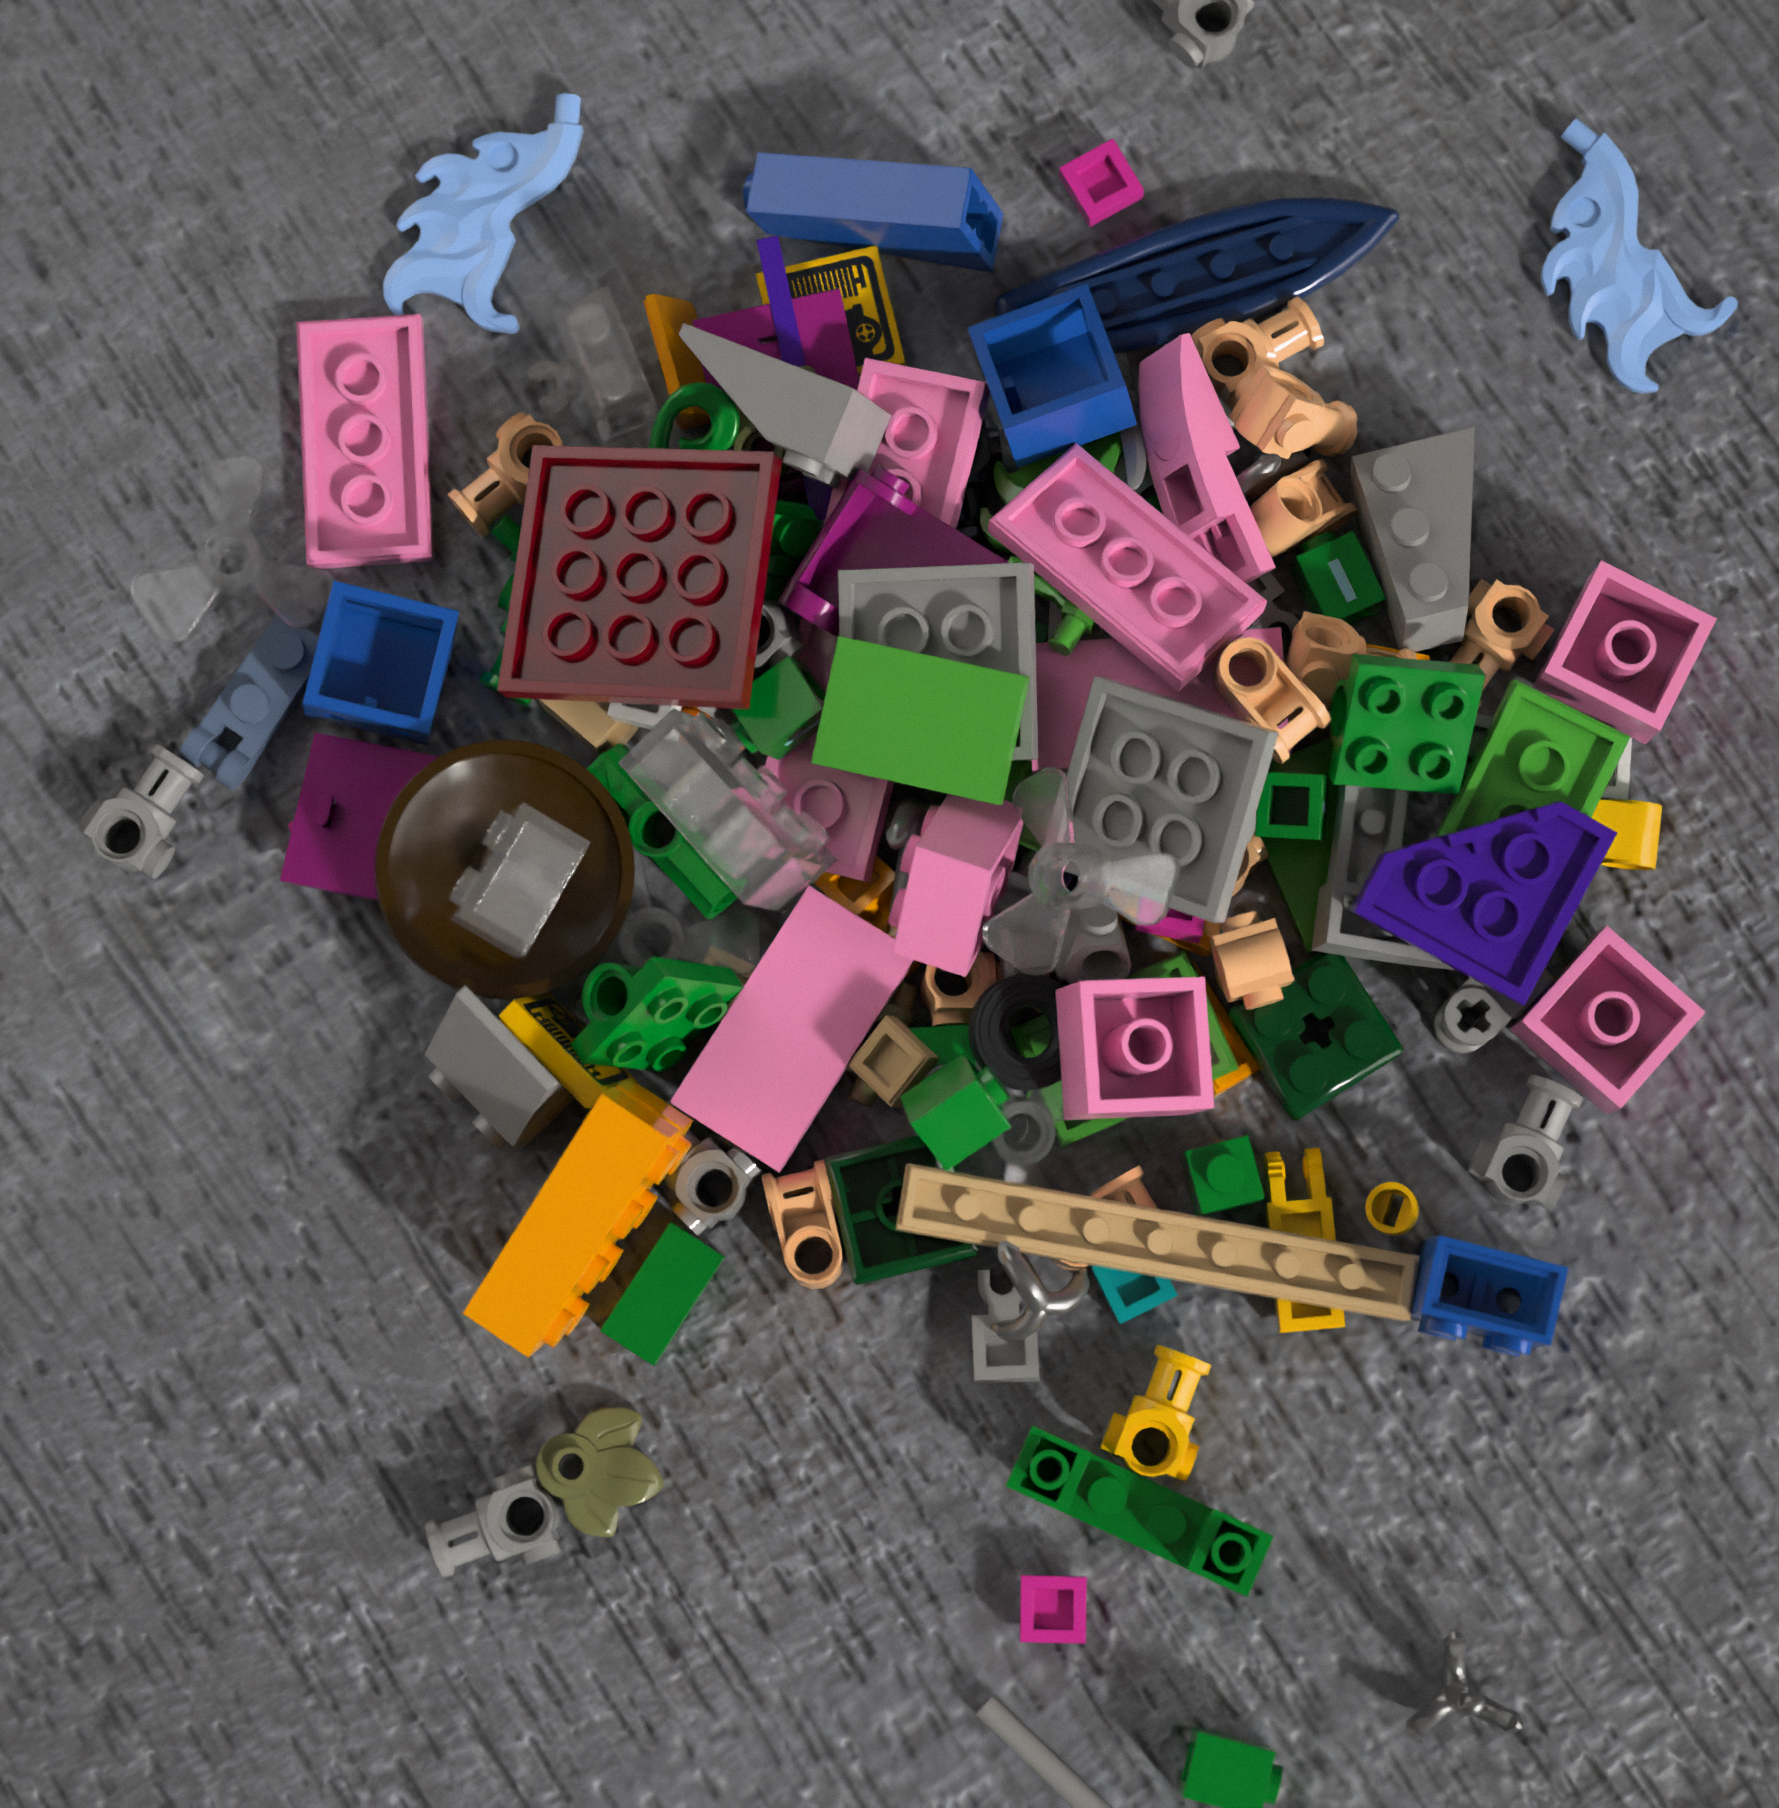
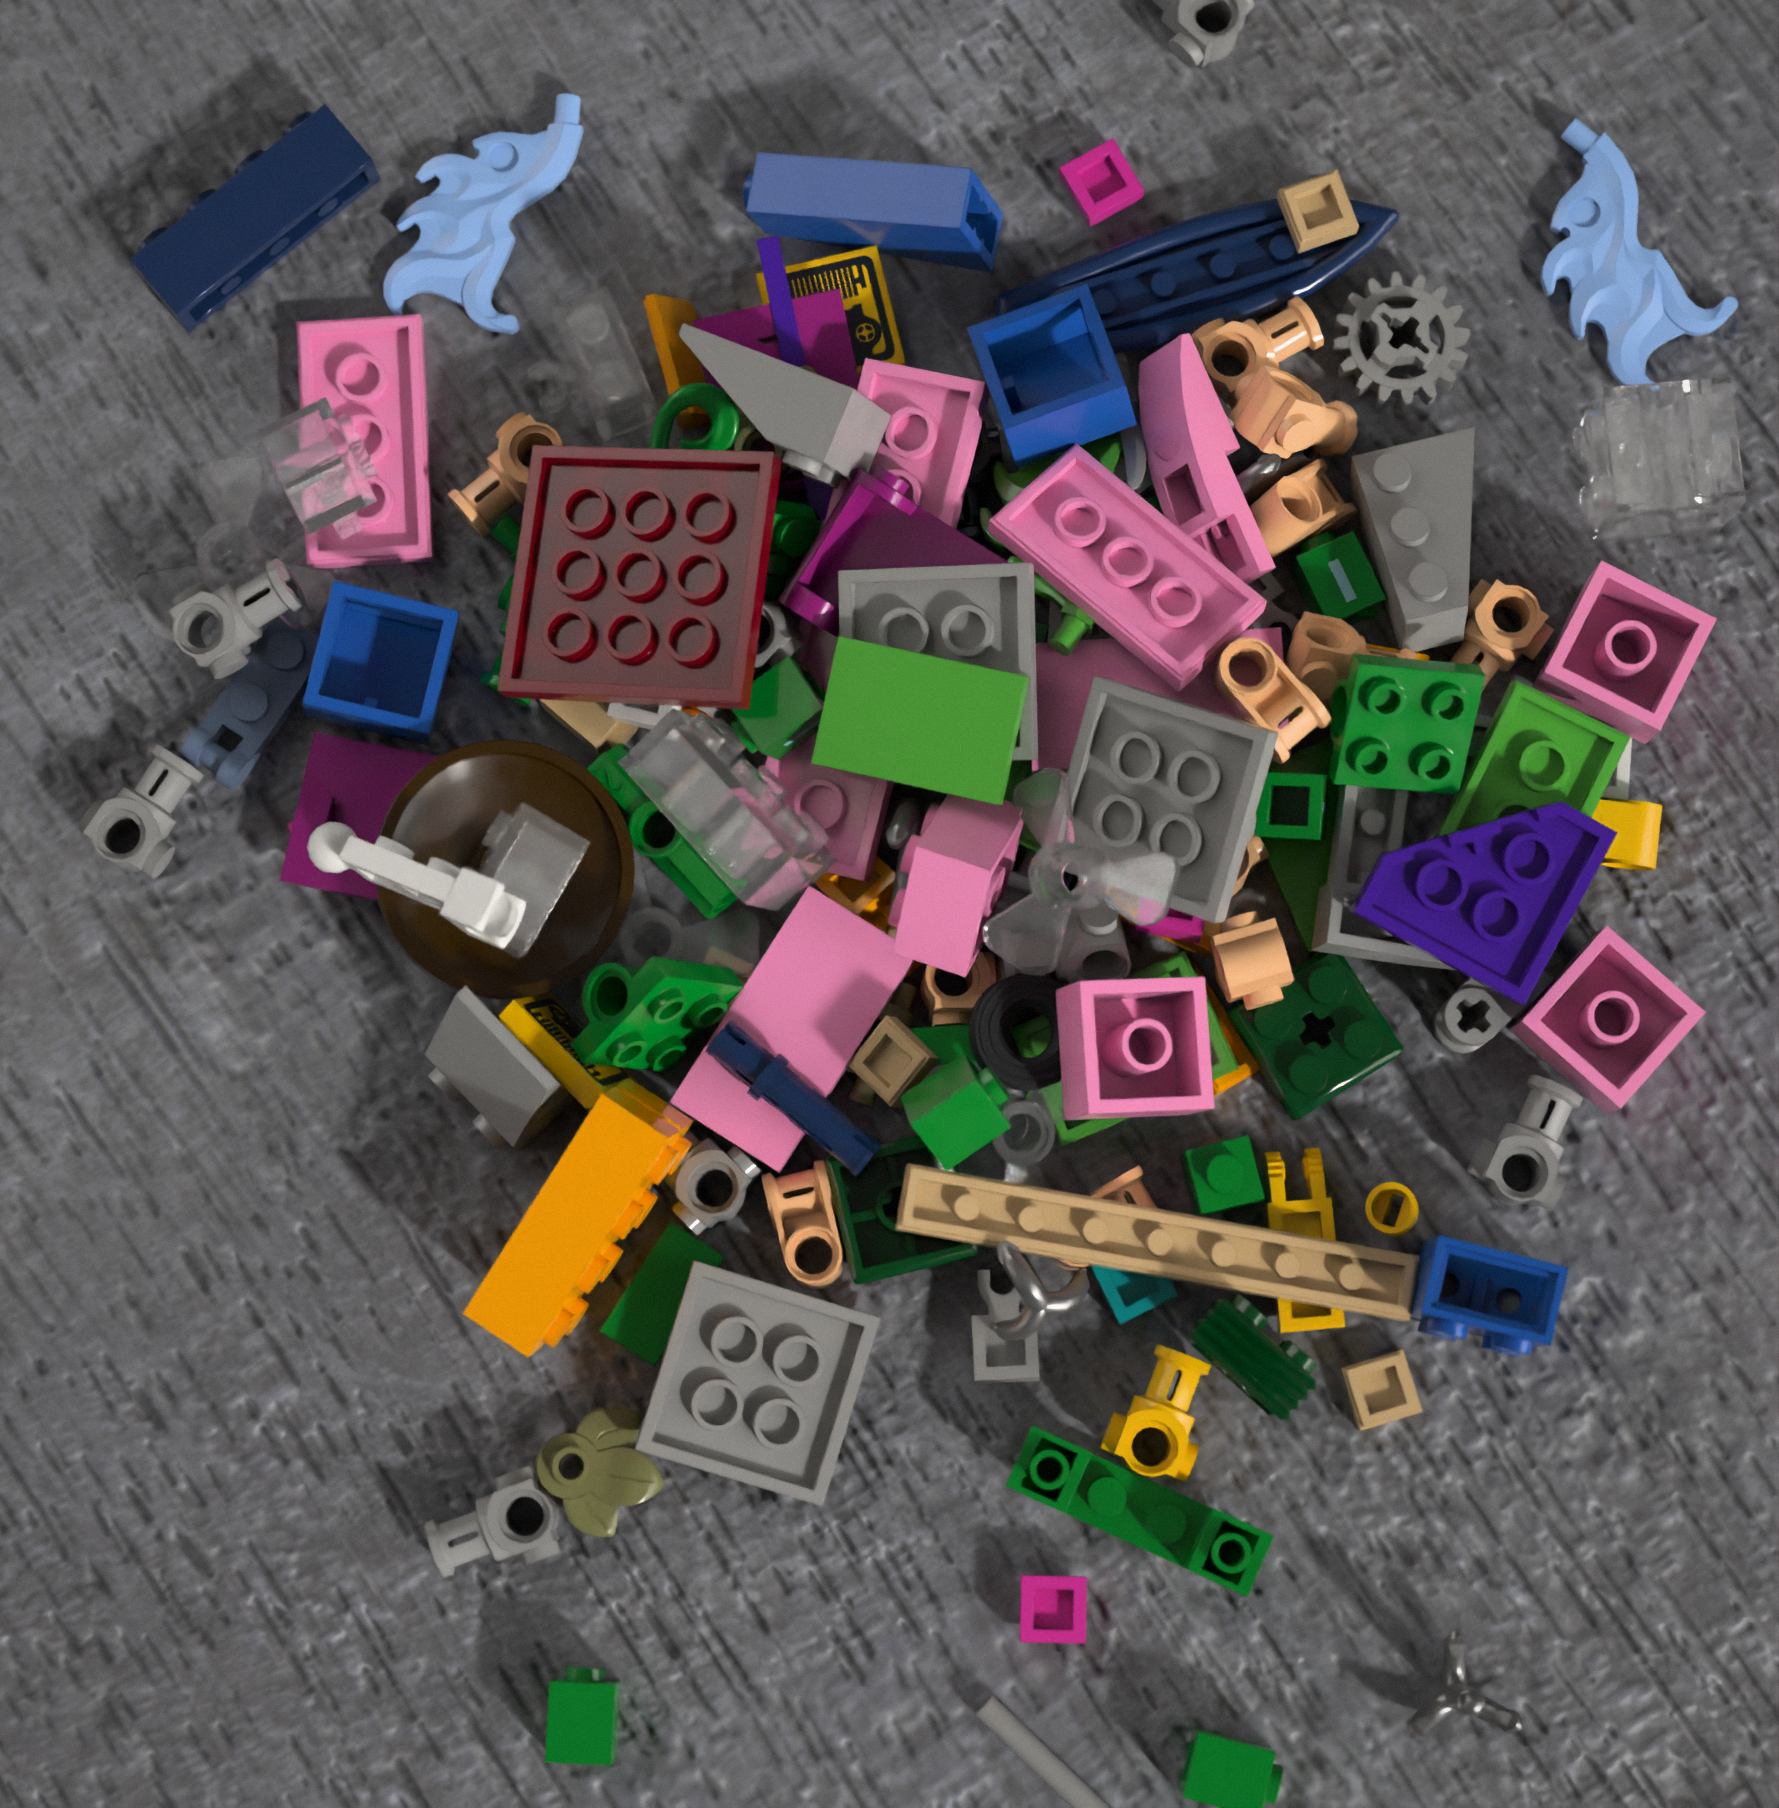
none -> dark blue brick [130,104,381,333]
none -> light grey connector [169,558,306,679]
none -> clear brick [258,397,378,540]
none -> white plate [307,822,526,949]
none -> green brick [545,1666,621,1766]
none -> light grey plate [634,1260,880,1506]
none -> dark blue pin [705,1019,882,1177]
none -> dark green brick [1185,1295,1318,1420]
none -> tan tile [1277,170,1359,253]
none -> light grey gear [1331,272,1470,412]
none -> tan tile [1339,1349,1423,1431]
none -> clear brick [1573,377,1746,543]

